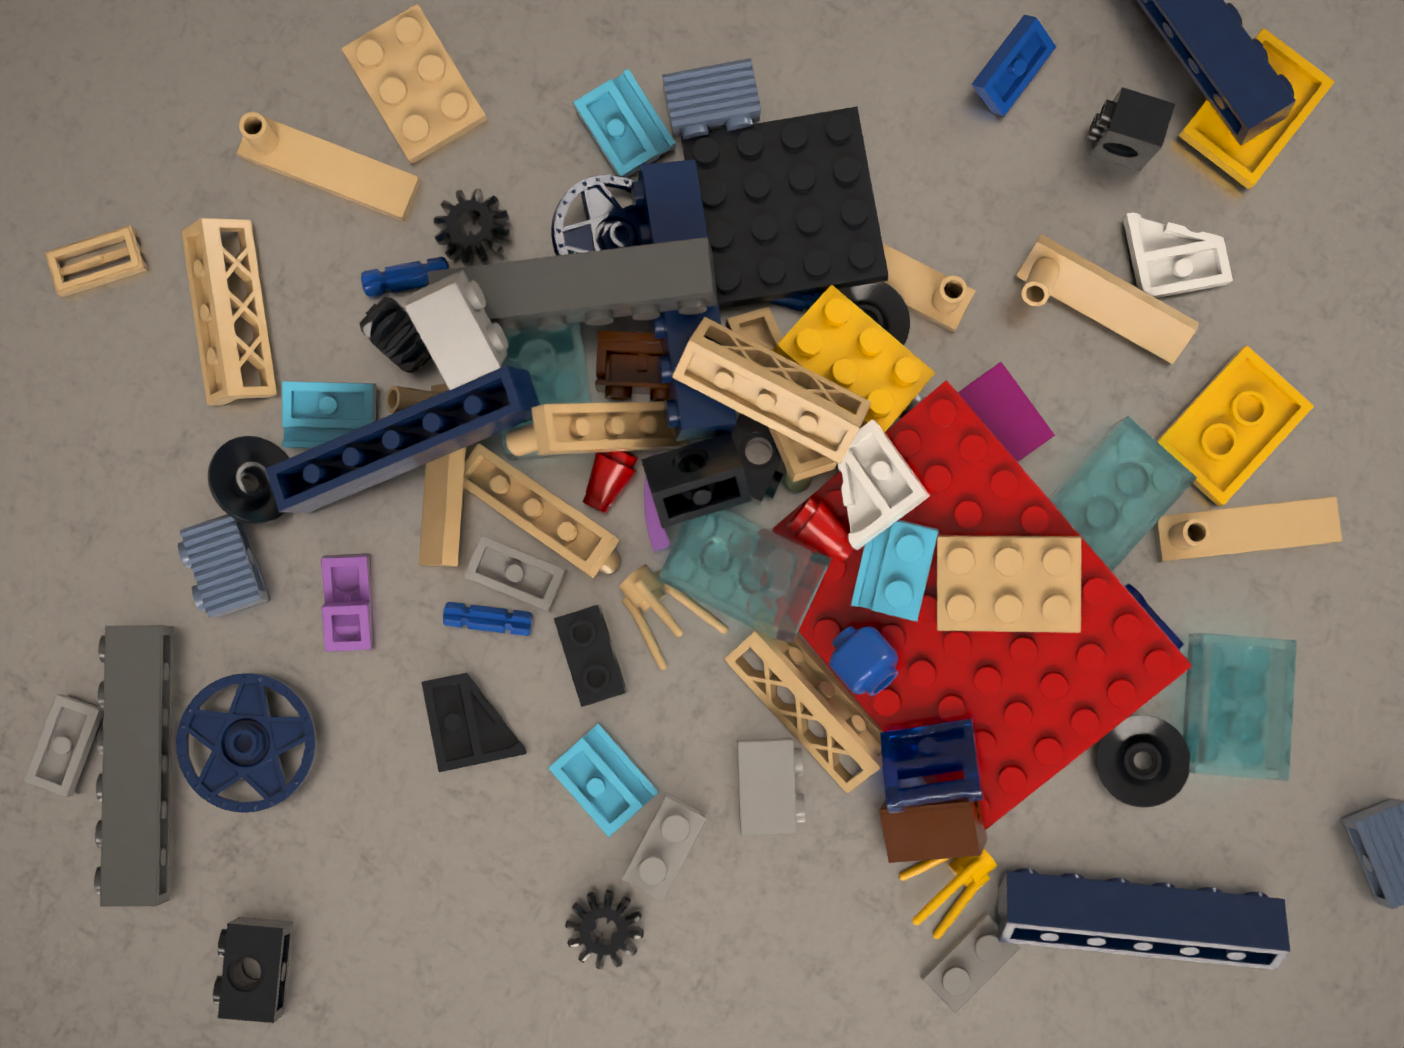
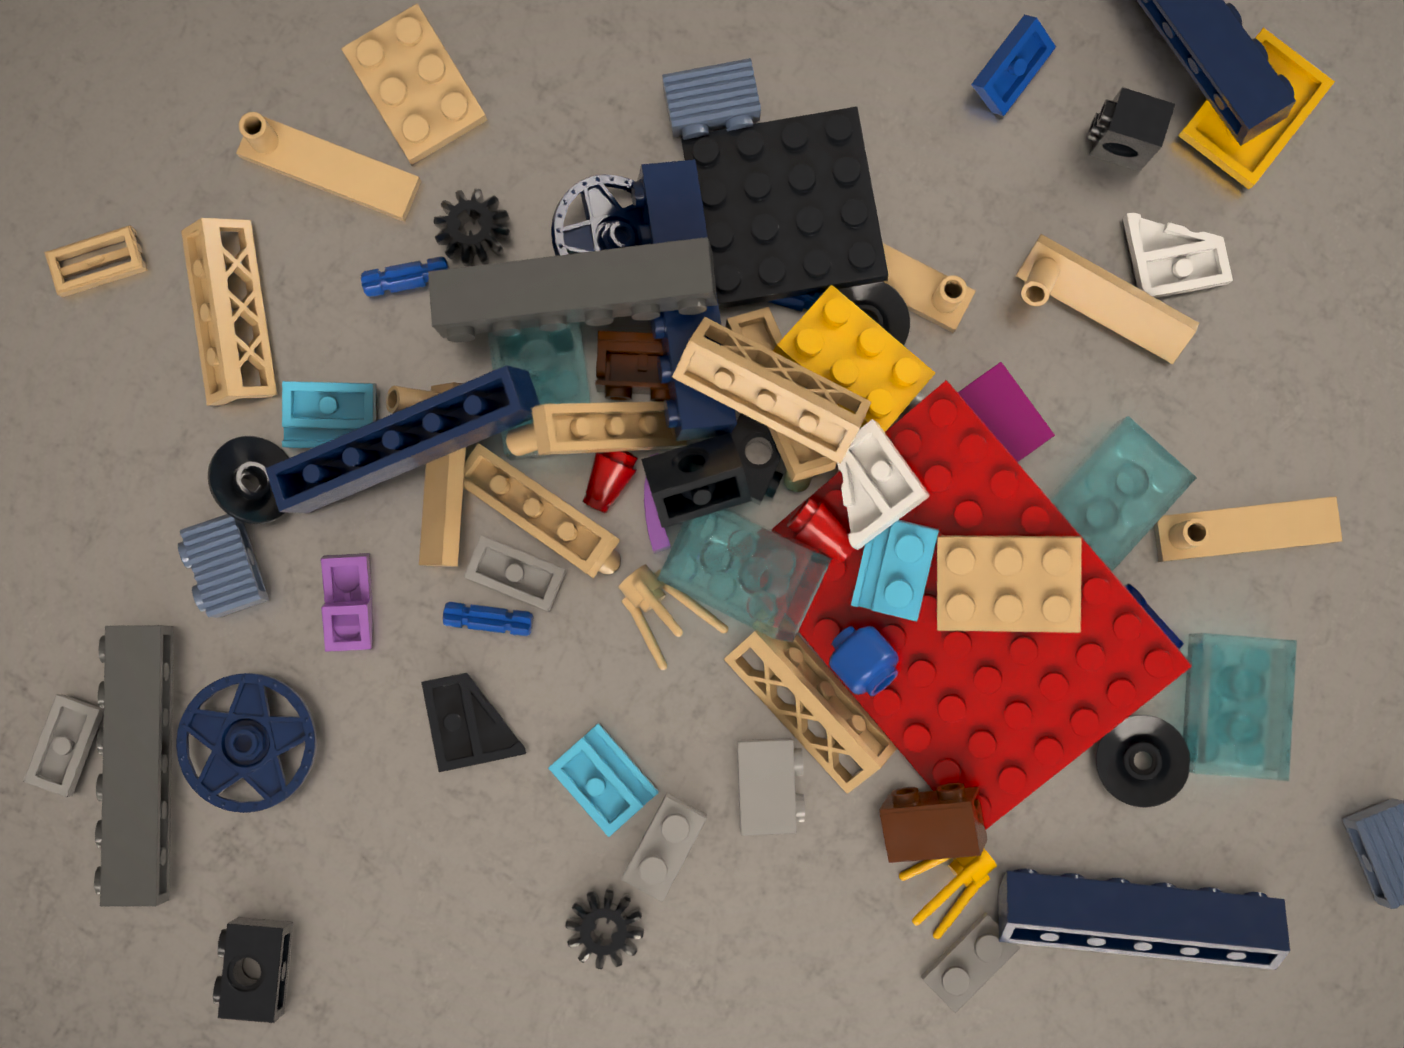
black gear [359,297,432,373] -> none
brick [404,270,508,390] -> none
black brick [554,604,628,707] -> none
medium azure plate [573,69,676,178] -> none
clear blue plate [880,718,984,814] -> none
yellow plate [1152,345,1314,507] -> none

